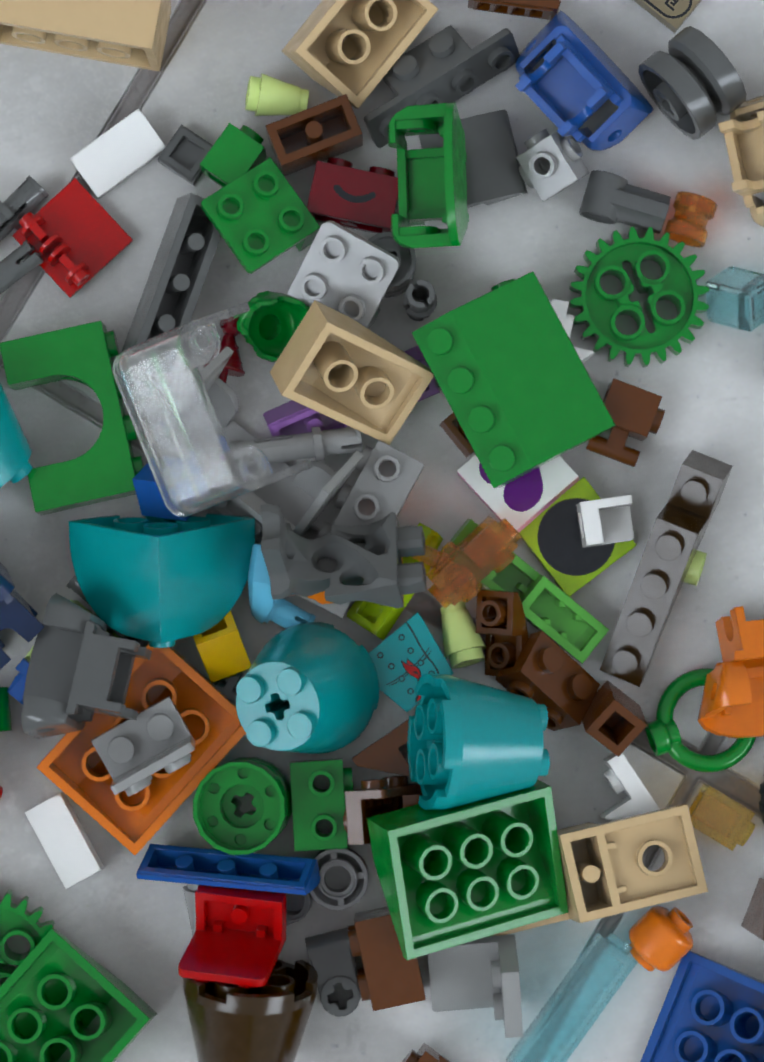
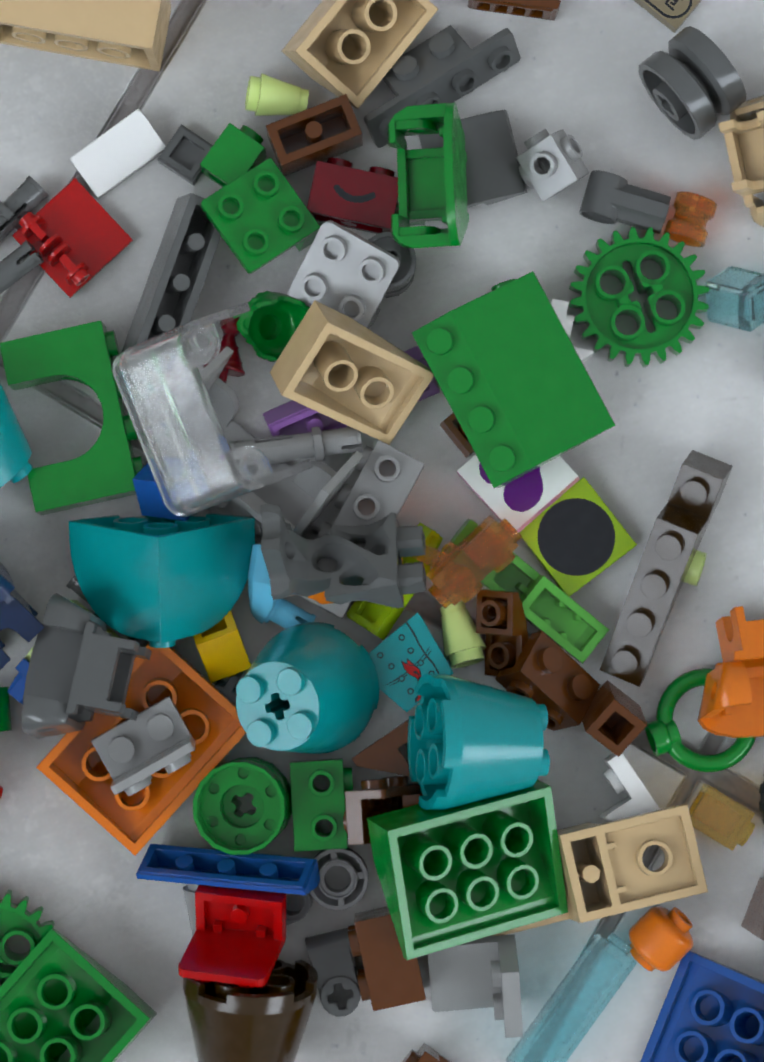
white slope [25,792,105,889] -> none
dark grey pin [403,280,437,321] -> none
blue piece [515,10,654,151] -> none
white panel [576,495,634,548] -> none
reddish brown brick [586,378,665,467] -> none

